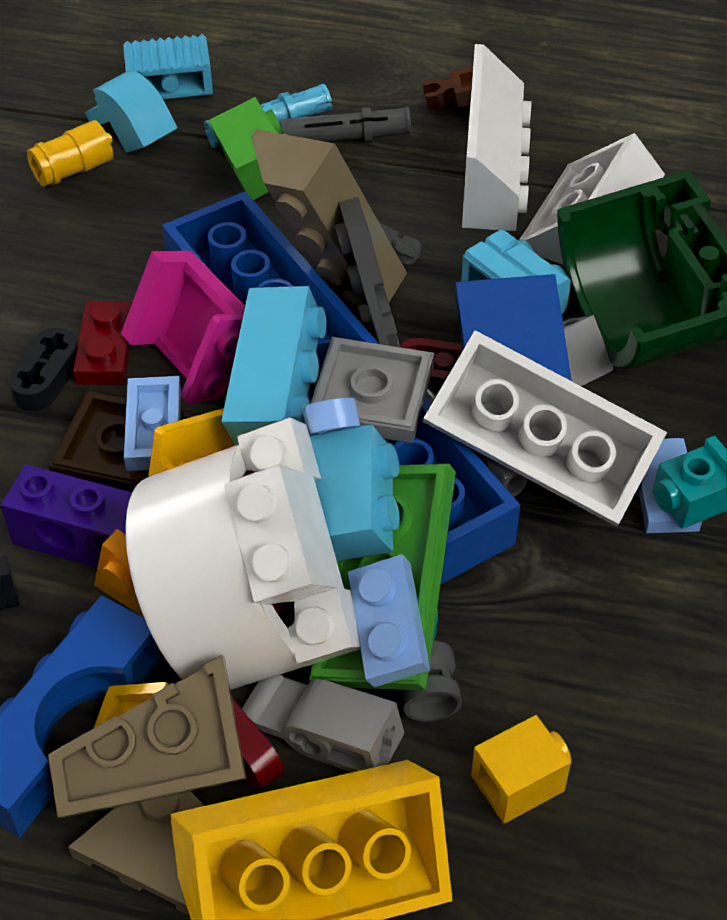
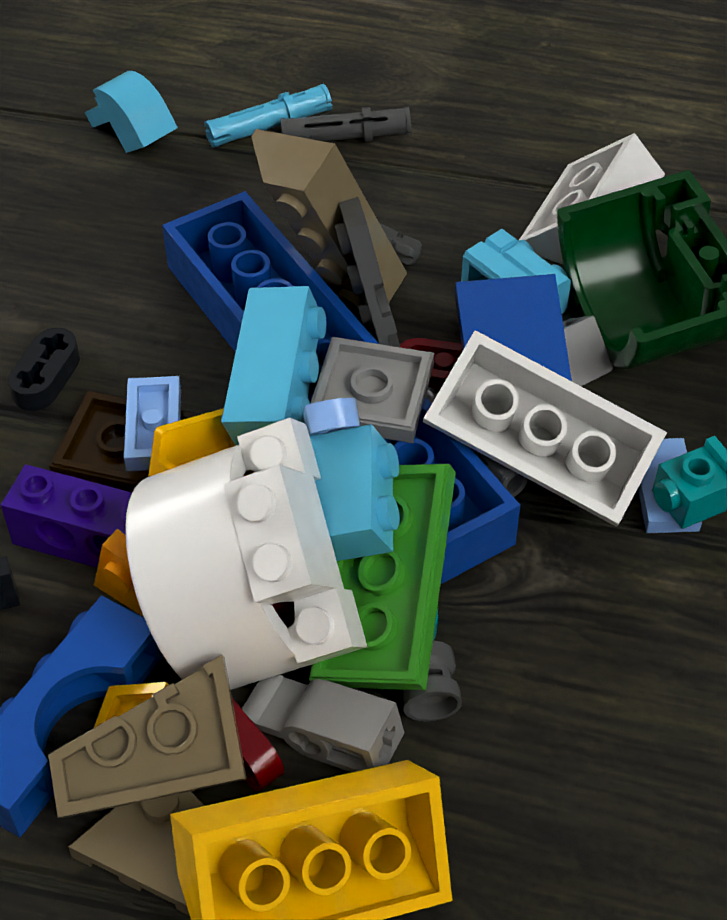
yellow piece [27,120,113,187] -> none
dark red plate [73,301,133,385] -> none
dark pink panel [121,251,245,404] -> none
medium azure brick [123,34,213,100] -> none
bright green brick [208,97,287,200] -> none
light blue plate [348,554,431,687] -> none
reddish brown plate [422,67,473,111] -> none
white slope [462,44,531,231] -> none
yellow brick [471,715,571,824] -> none

